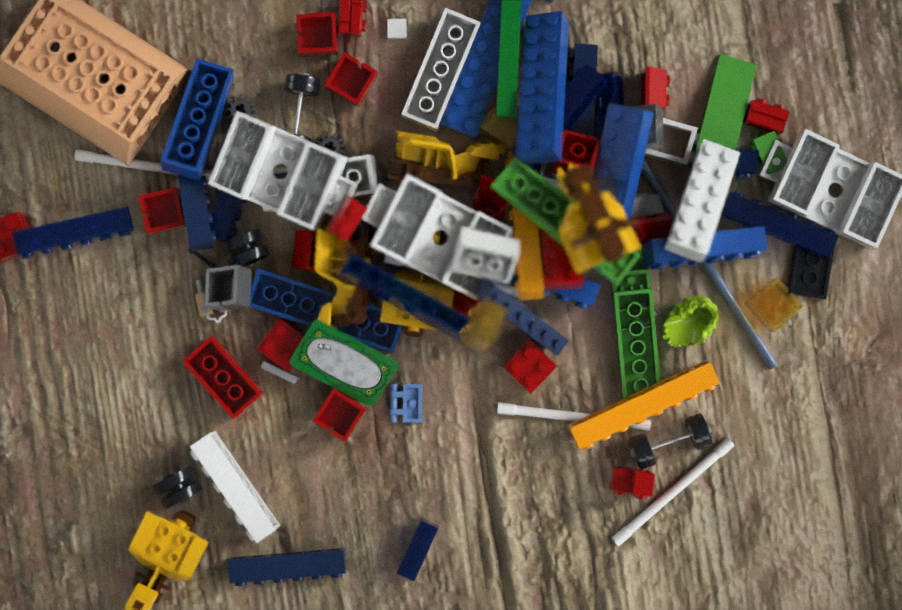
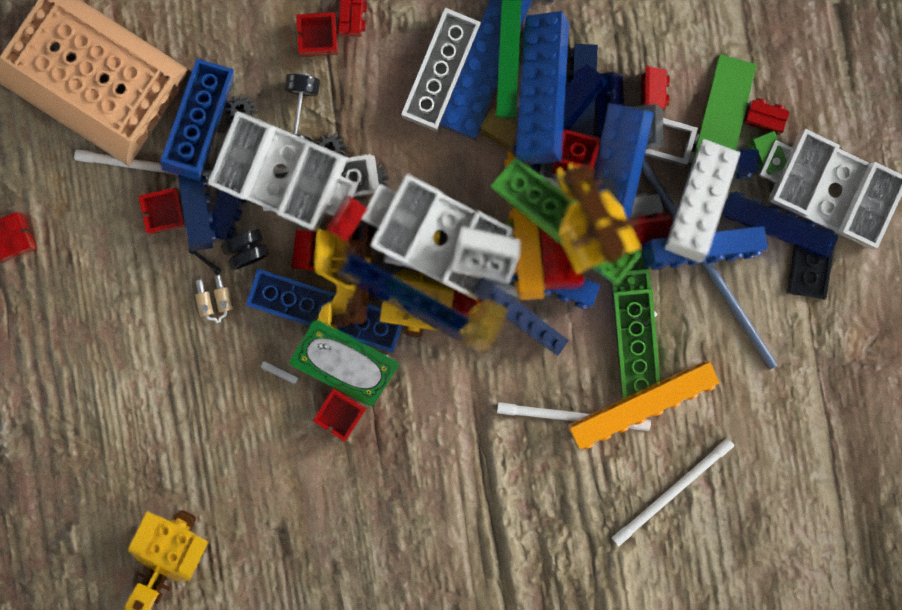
clear blue brick [12,206,134,259] -> none
black wheel [152,466,203,510] -> none
red brick [182,336,265,420] -> none
white brick [190,431,280,543] -> none
dark grey piece [205,265,252,311] -> none
dark blue brick [228,548,347,586] -> none
red brick [257,318,305,372] -> none
red piece [325,52,378,108] -> none
white tile [387,19,407,39] -> none
yellow piece [387,130,506,188] -> none
medium blue plate [388,384,423,423] -> none
clear blue brick [397,518,439,581] -> none
red hair [472,175,508,222] -> none
red brick [502,339,557,394] -> none
red brick [609,466,655,500] -> none
black axle [629,413,712,470] -> none
lime hair [662,294,719,347] -> none
clear yellow piece [745,277,803,332] -> none

